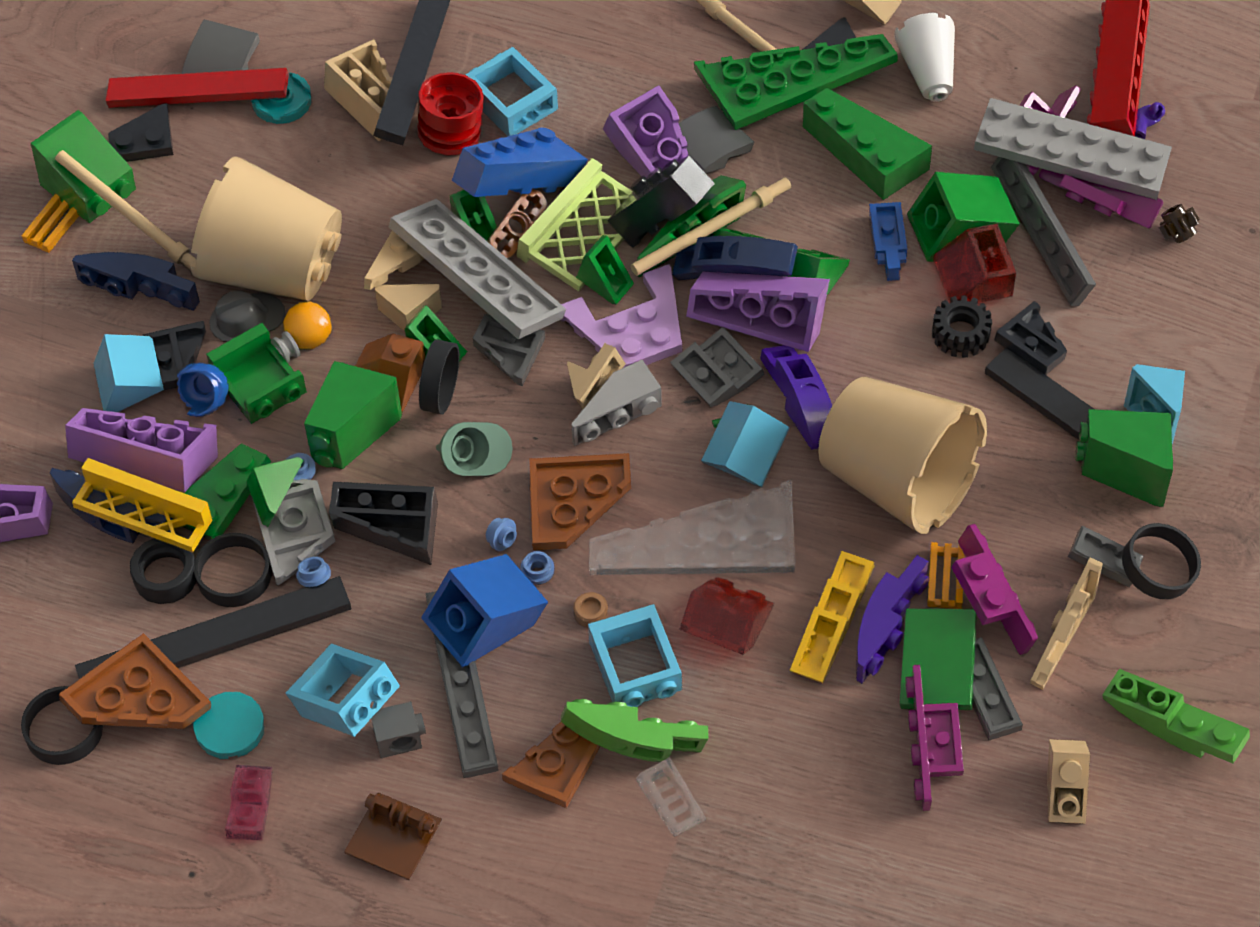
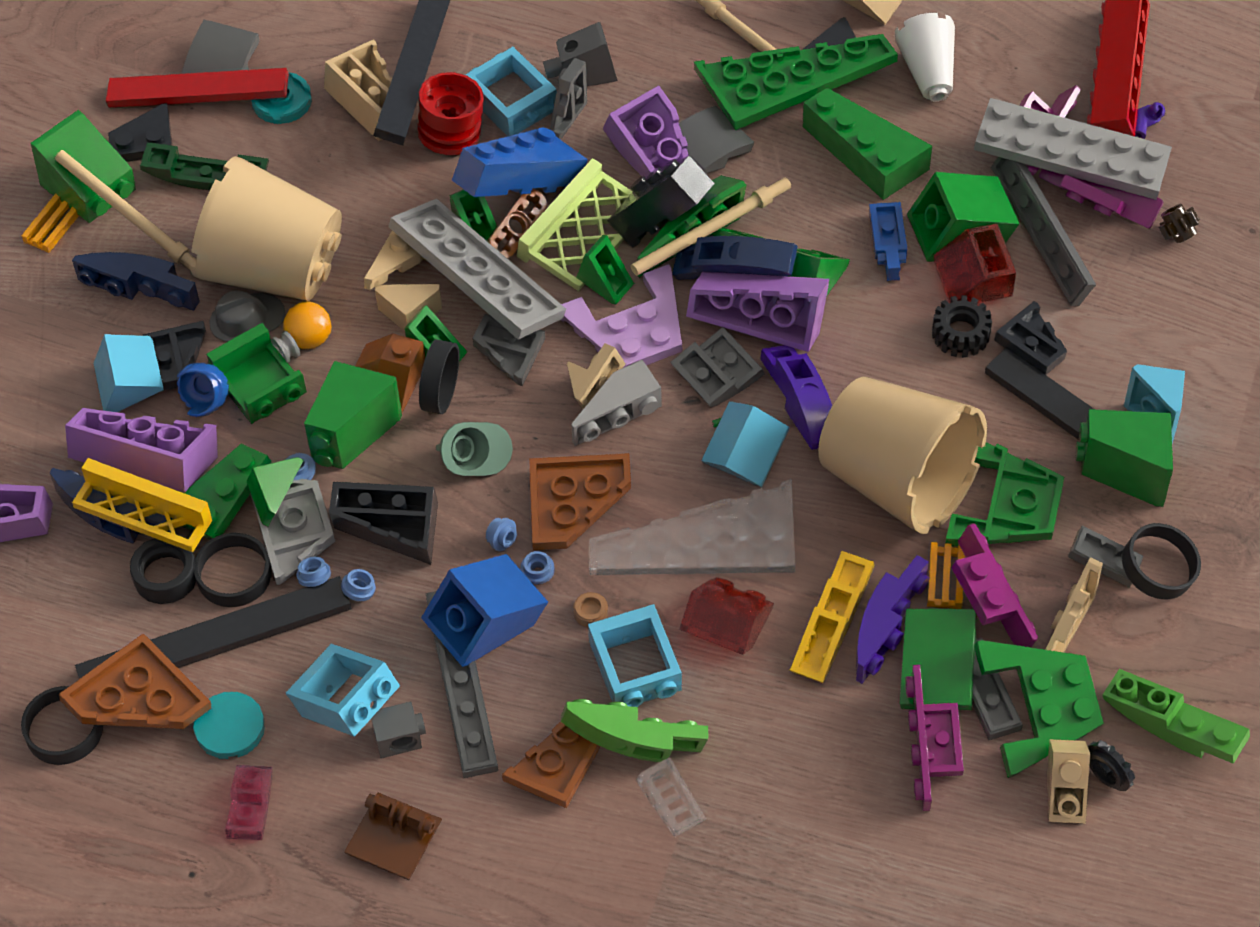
none -> dark green slope [140,142,269,190]
none -> medium blue plate [341,569,376,601]
none -> dark grey torso [543,22,618,86]
none -> dark grey wing [550,58,587,140]
none -> green wing [945,442,1065,547]
none -> green wing [974,640,1104,778]
none -> black gear [1088,740,1135,791]

